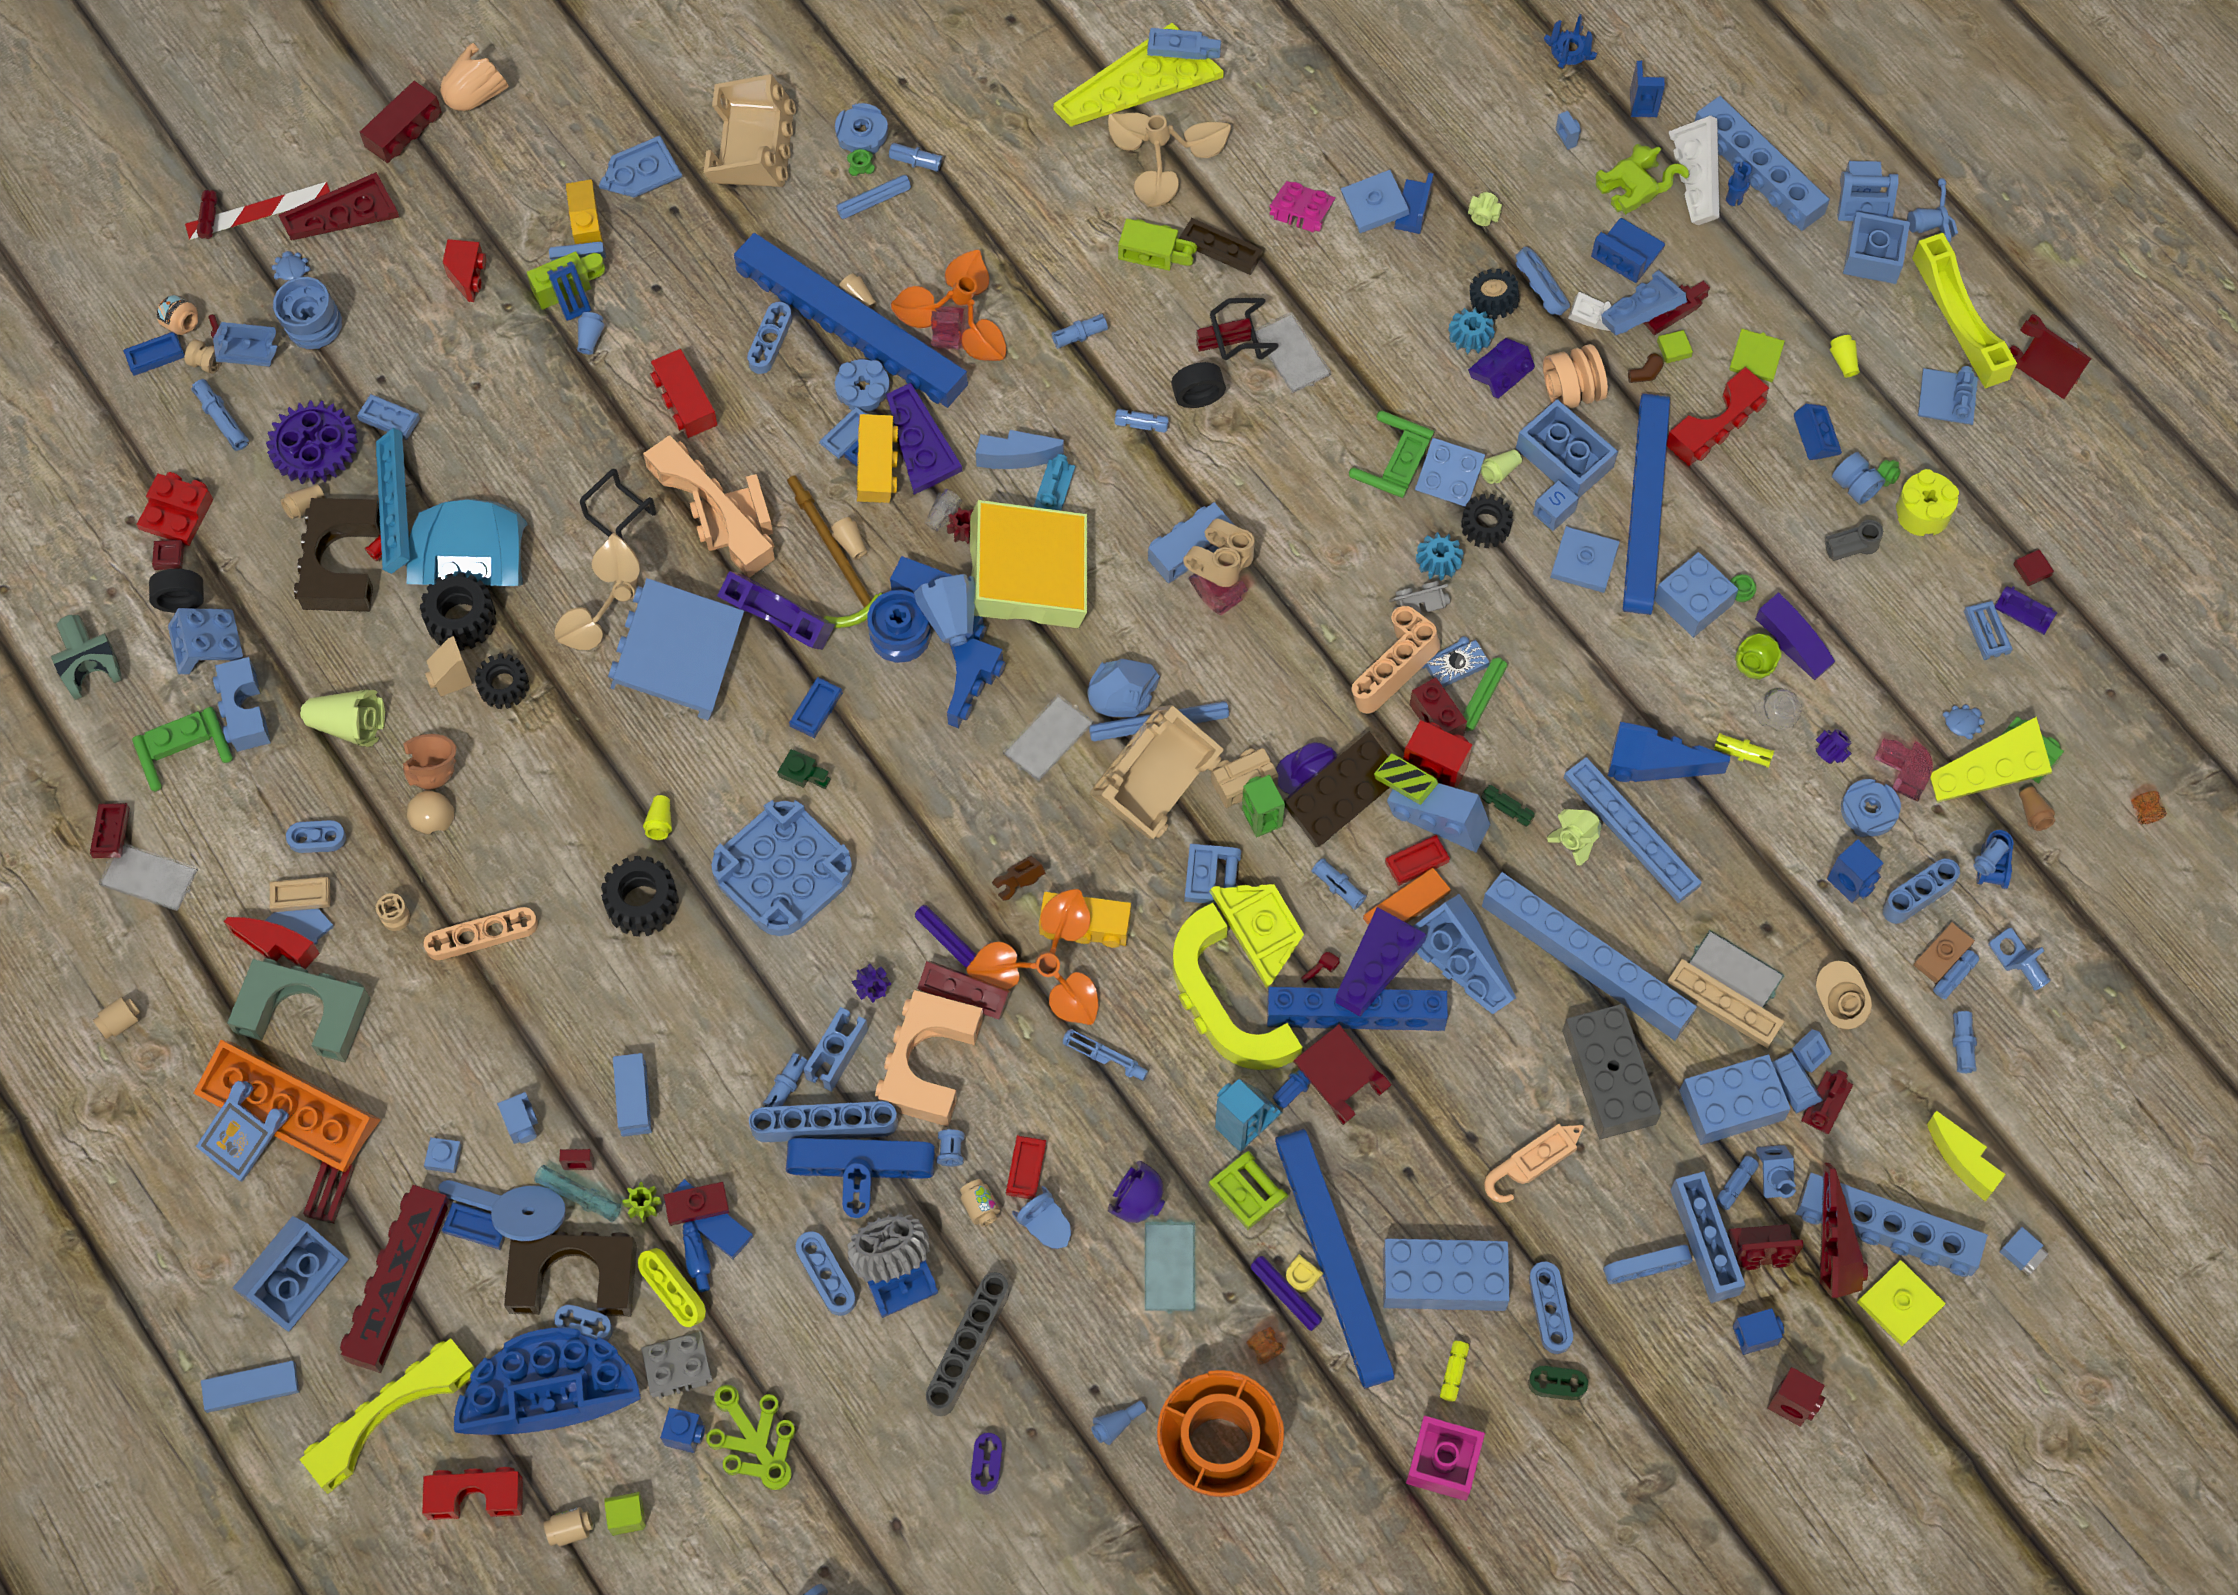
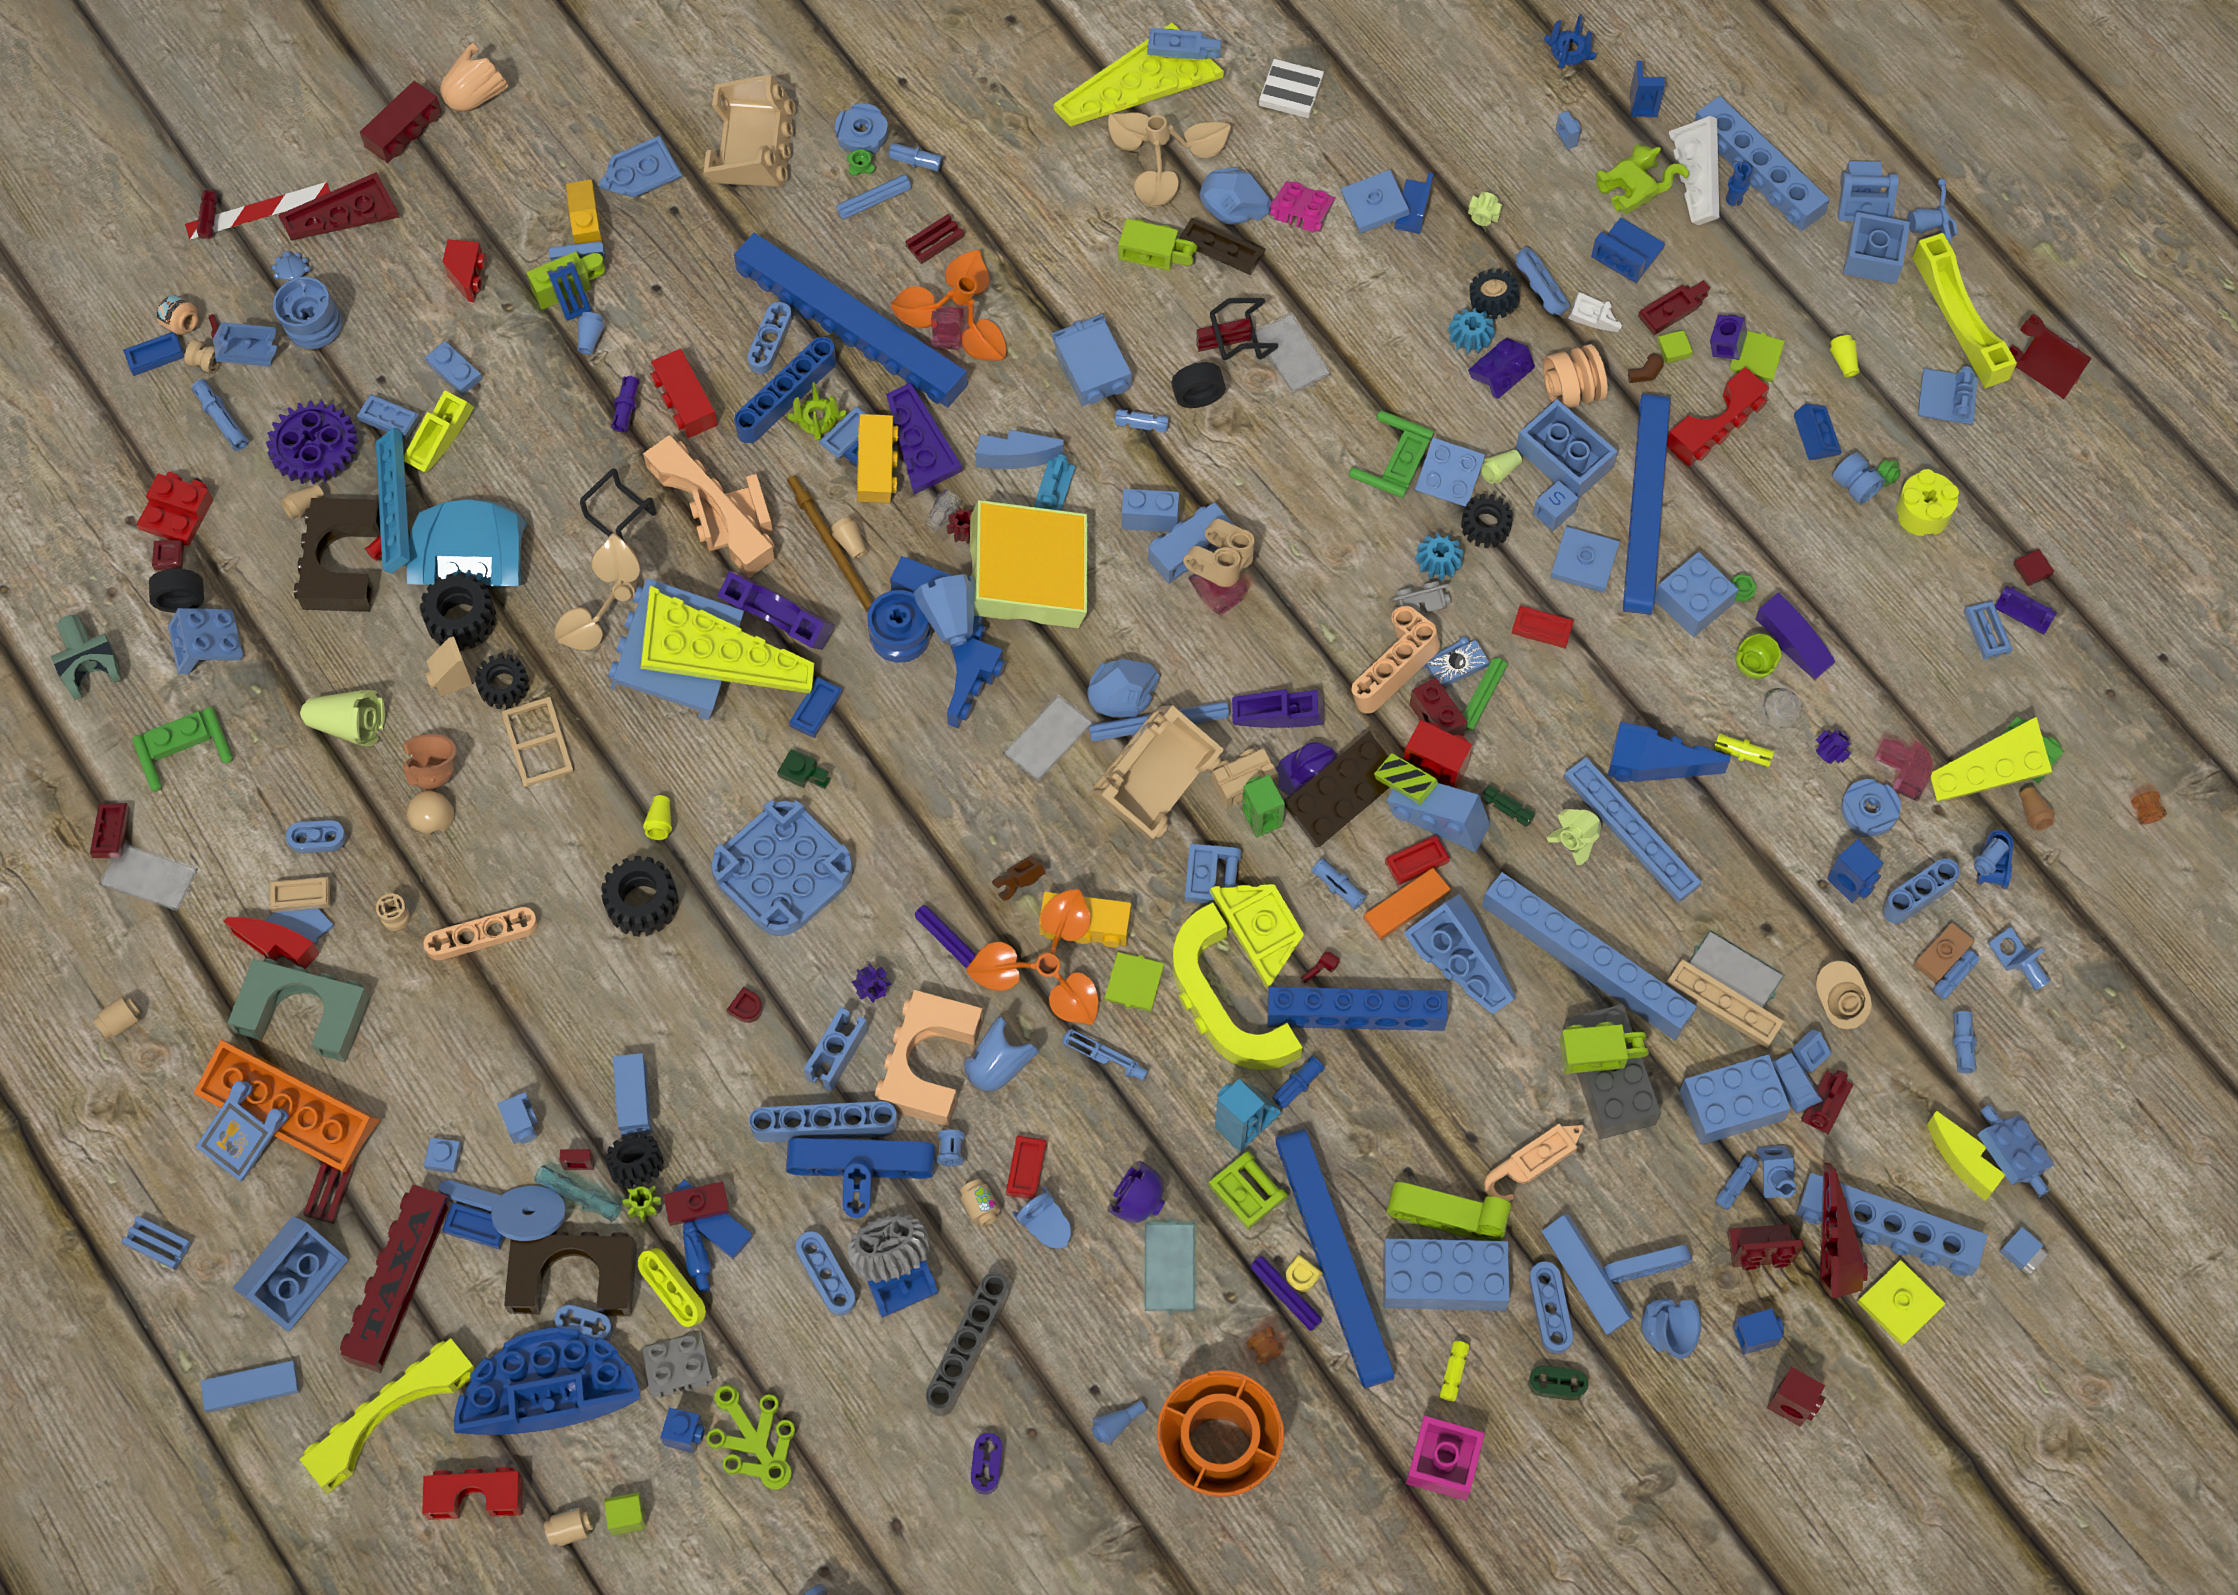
medium blue arch [213,657,271,752] -> none
medium blue pin [762,1053,808,1107] -> none
lime piece [824,592,883,628] -> none
medium blue plate [835,359,890,412] -> none
tan cone [838,273,877,310] -> none
dark red plate [917,960,1011,1020] -> none
dark red flag [1293,1024,1392,1125] -> none
dark purple wing [1335,907,1426,1016] -> none
medium blue wing [1601,270,1687,335] -> none
medium blue brick [1670,1171,1746,1303] -> none
dark grey piece [1825,520,1884,561] -> none
medium blue piece [1943,704,1985,739] -> none
none -> medium blue tile [121,1216,191,1271]
none -> neon yellow slope [404,390,475,473]
none -> medium blue plate [424,341,482,396]
none -> tan window [501,697,574,787]
none -> black tyre [605,1133,664,1189]
none -> dark purple pin [611,376,640,433]
none -> neon yellow wing [640,585,814,693]
none -> dark red tile [727,986,763,1023]
none -> blue beam [734,337,836,443]
none -> lime piece [788,382,846,441]
none -> dark red tile [905,214,964,264]
none -> medium blue hair [963,1017,1039,1091]
none -> medium blue brick [1055,322,1132,406]
none -> lime piece [1104,952,1164,1012]
none -> medium blue brick [1122,489,1179,532]
none -> medium blue helmet [1199,167,1272,224]
none -> dark purple slope [1232,689,1324,728]
none -> white tile [1259,59,1324,119]
none -> lime beam [1386,1182,1512,1241]
none -> red tile [1511,605,1574,649]
none -> medium blue tile [1541,1214,1634,1335]
none -> lime brick [1559,1022,1649,1074]
none -> medium blue helmet [1641,1297,1701,1359]
none -> dark purple brick [1710,315,1747,360]
none -> medium blue plate [1977,1104,2054,1197]

